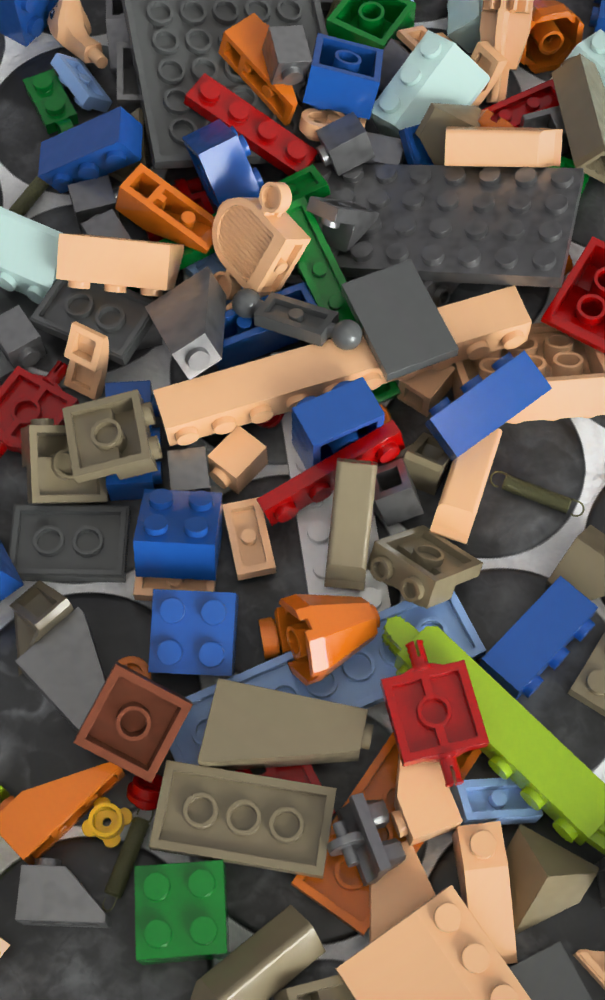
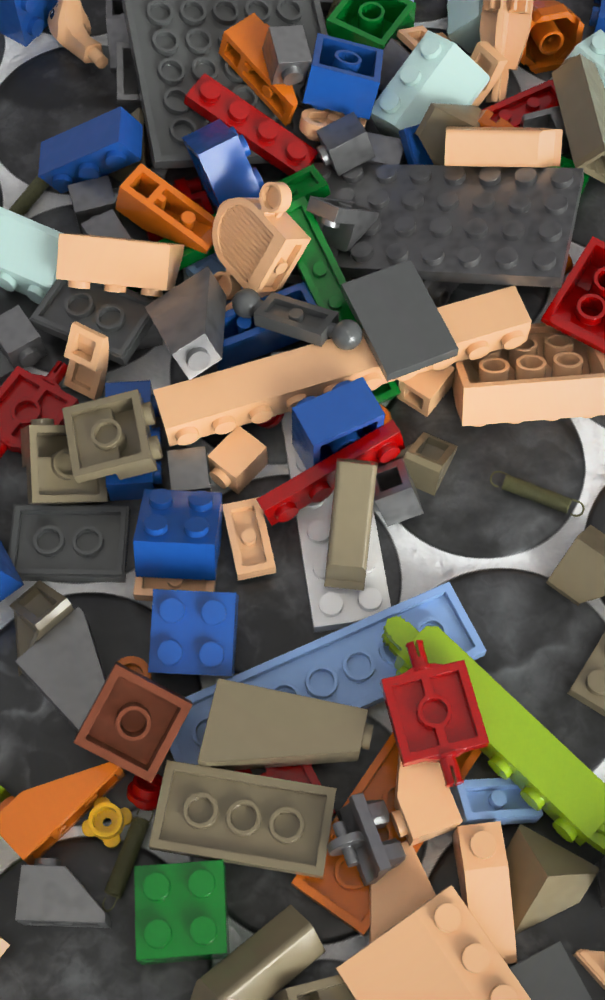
green plate [23,69,79,134] -> none
light blue plate [50,53,113,112] -> none
orange tile [258,617,280,659] -> none
orange cone [274,594,380,686] -> none
dark tan plate [367,525,483,609] -> none
brick [425,350,553,461] -> none
light nougat piece [429,428,502,544] -> none
blue brick [479,576,598,700] -> none

